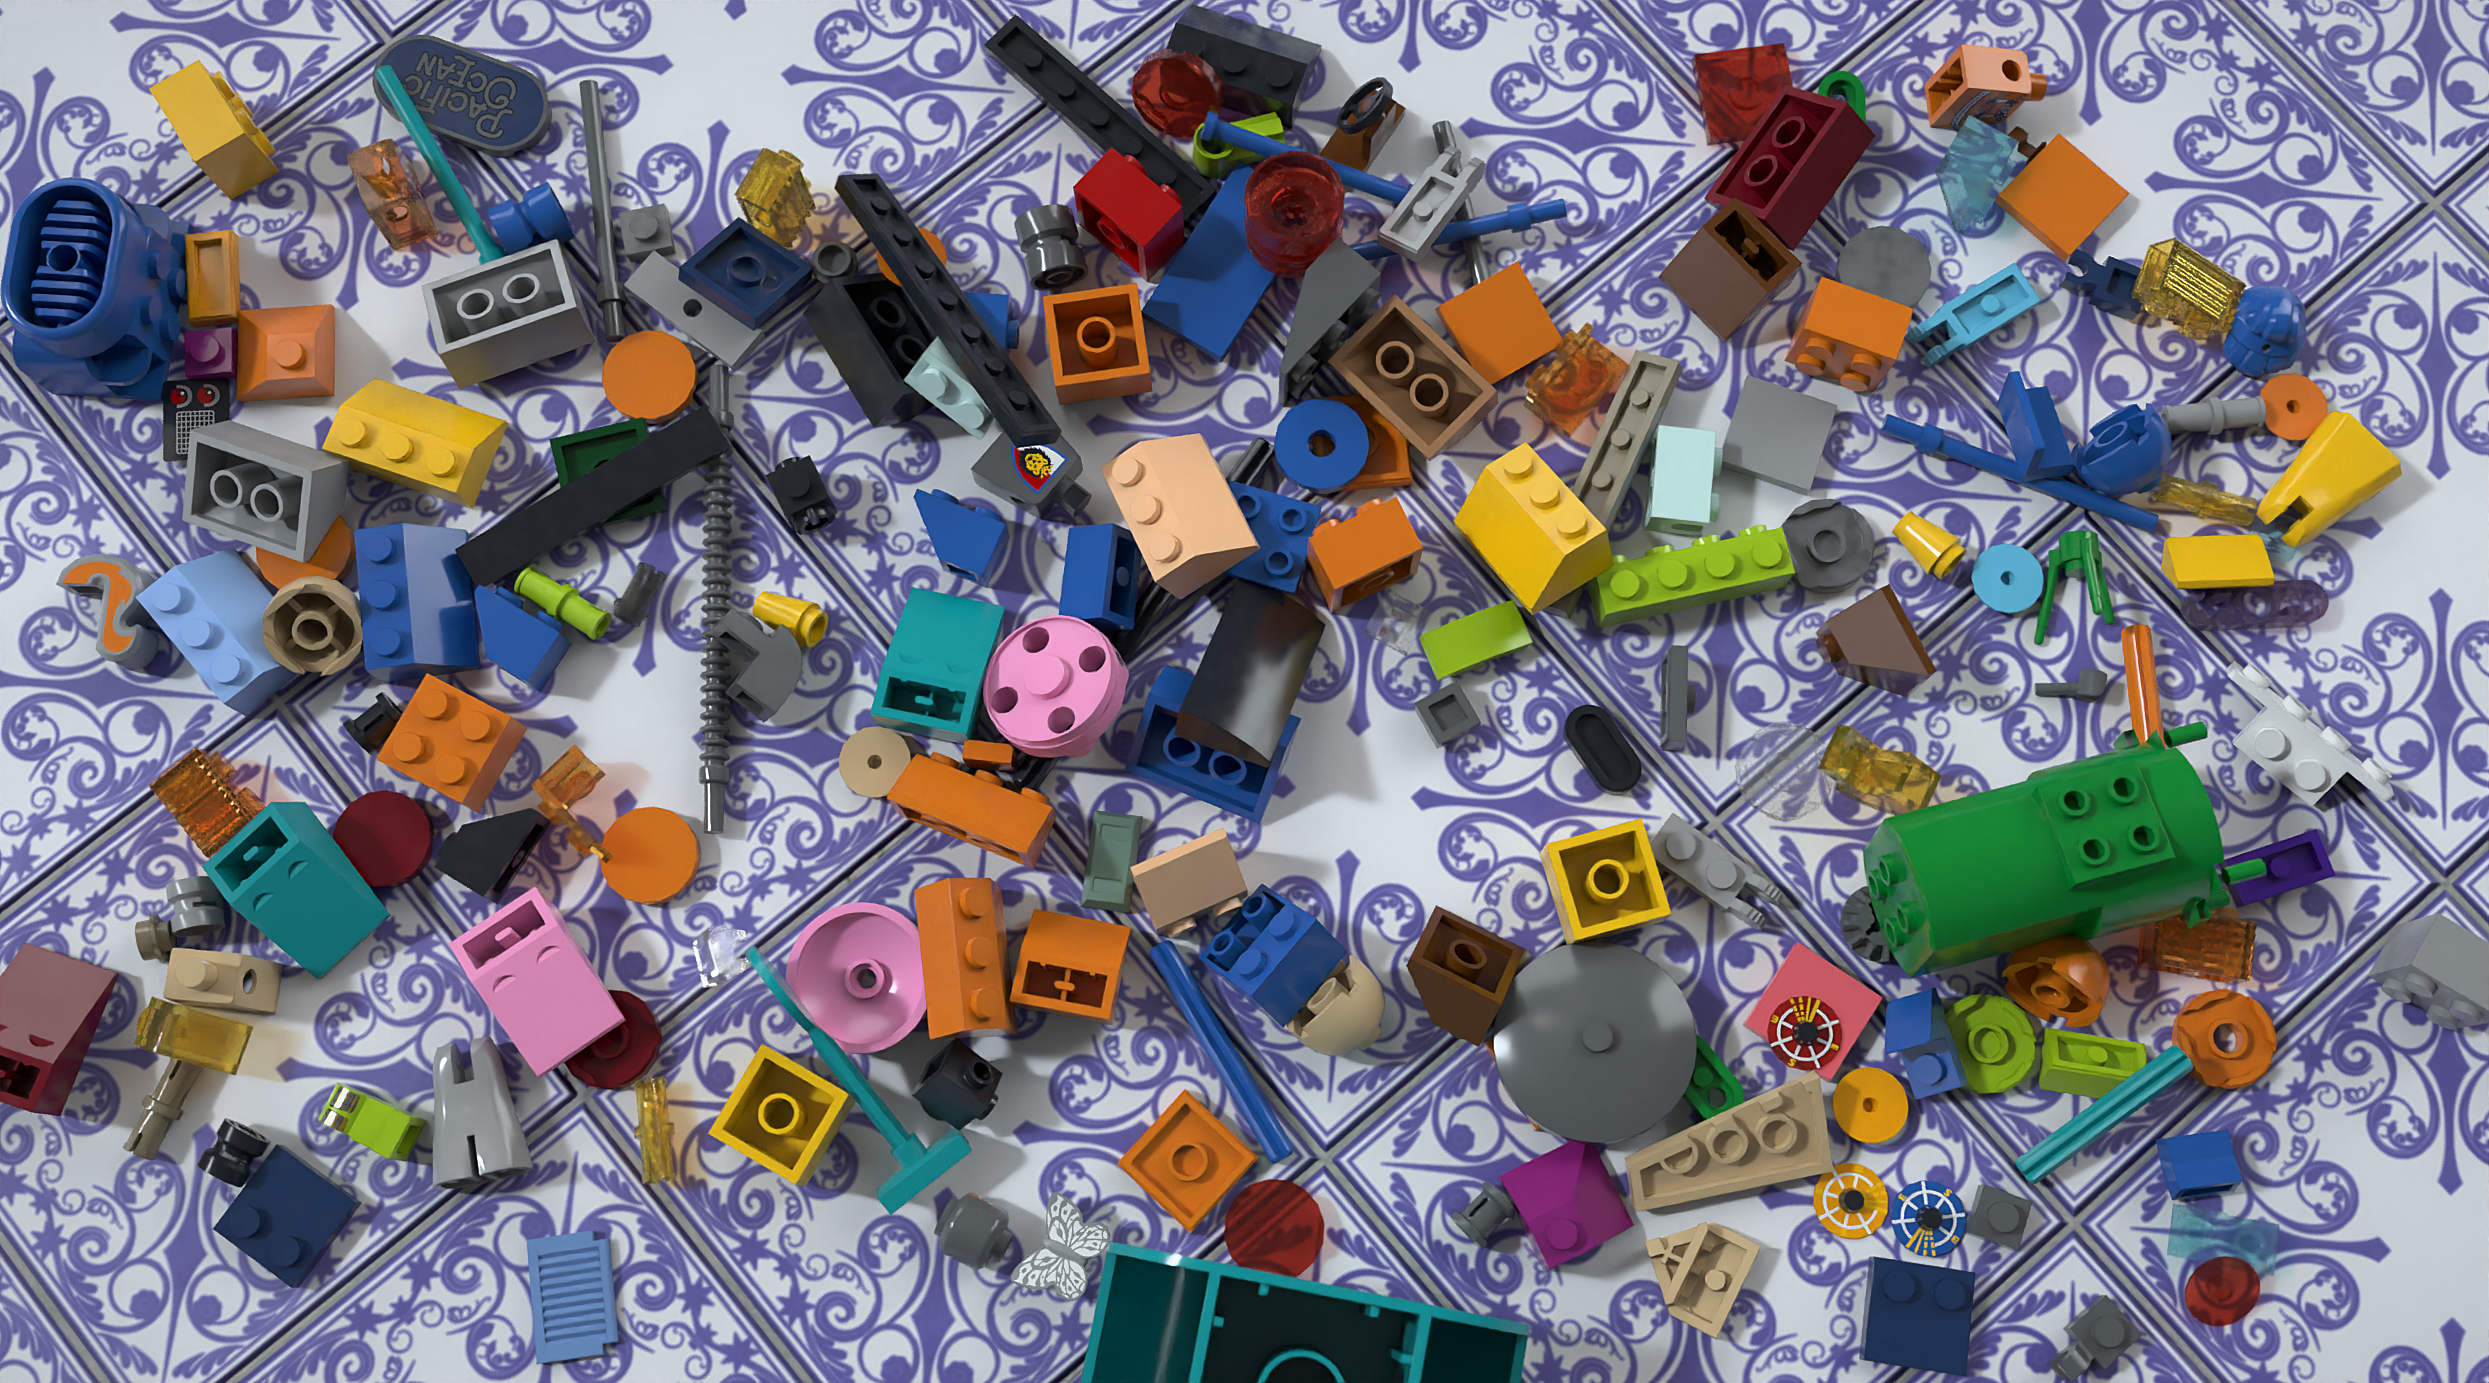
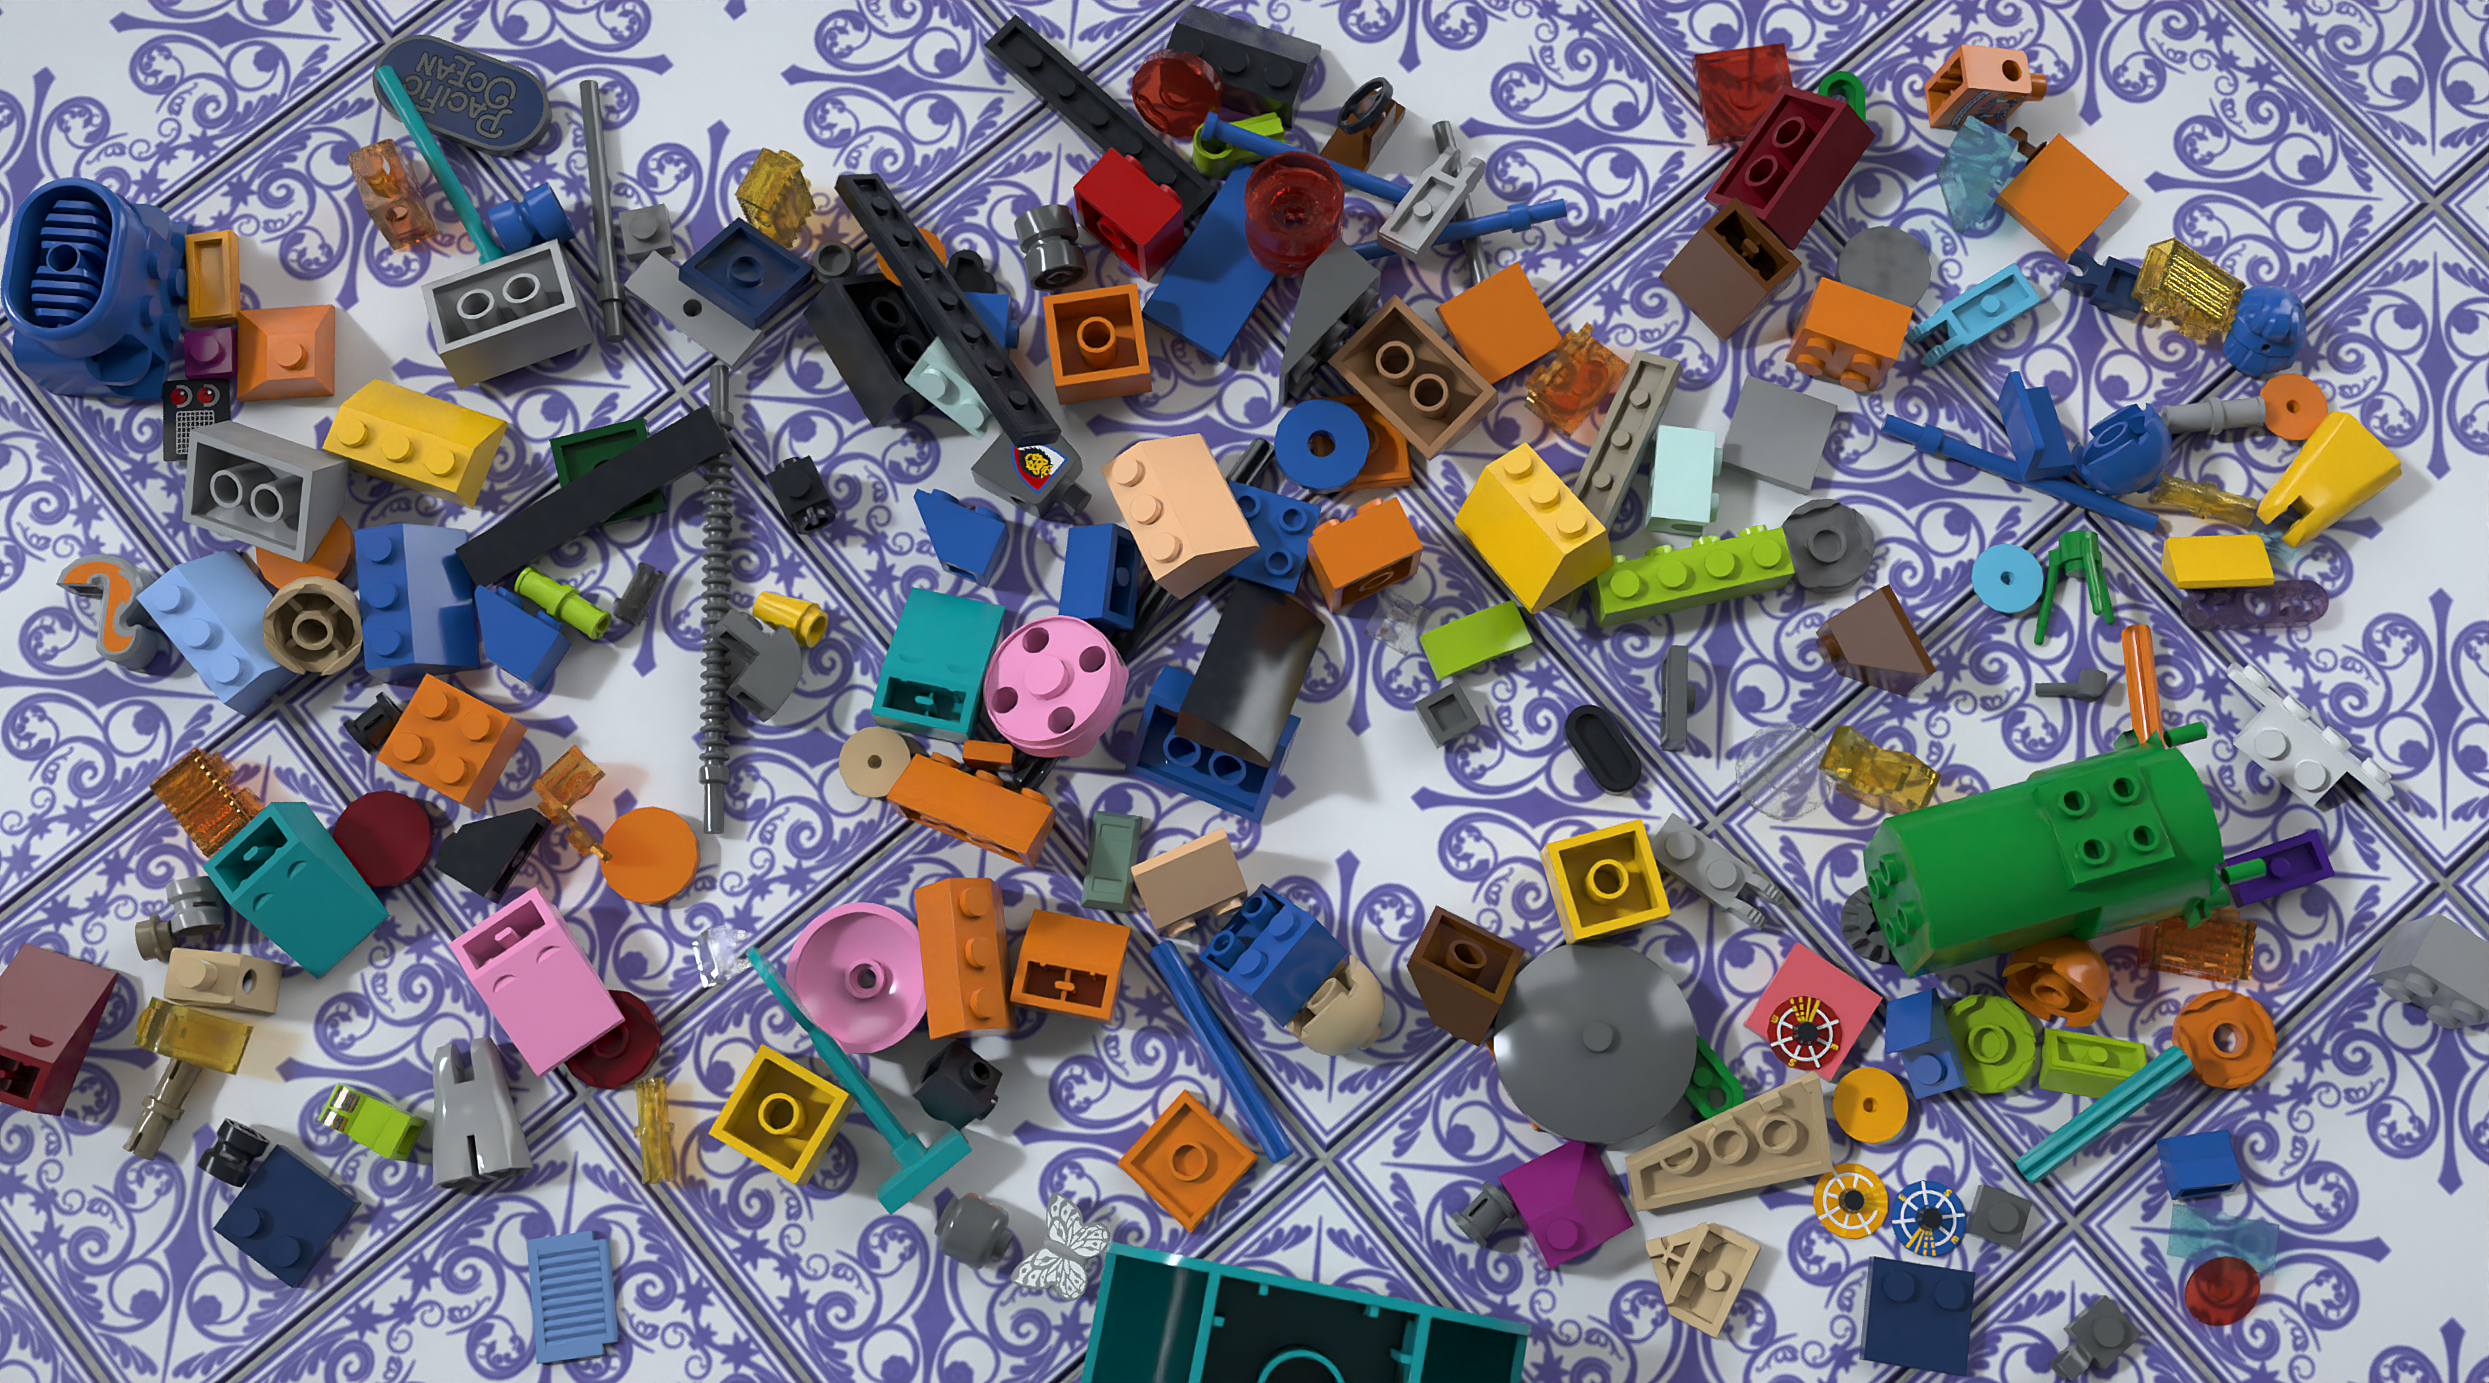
yellow brick [149,60,279,200] -> none
orange tile [602,330,699,424] -> none
clear red tile [1224,1179,1325,1277] -> none
yellow cone [1892,511,1967,579] -> none
none -> black tile [947,249,998,294]

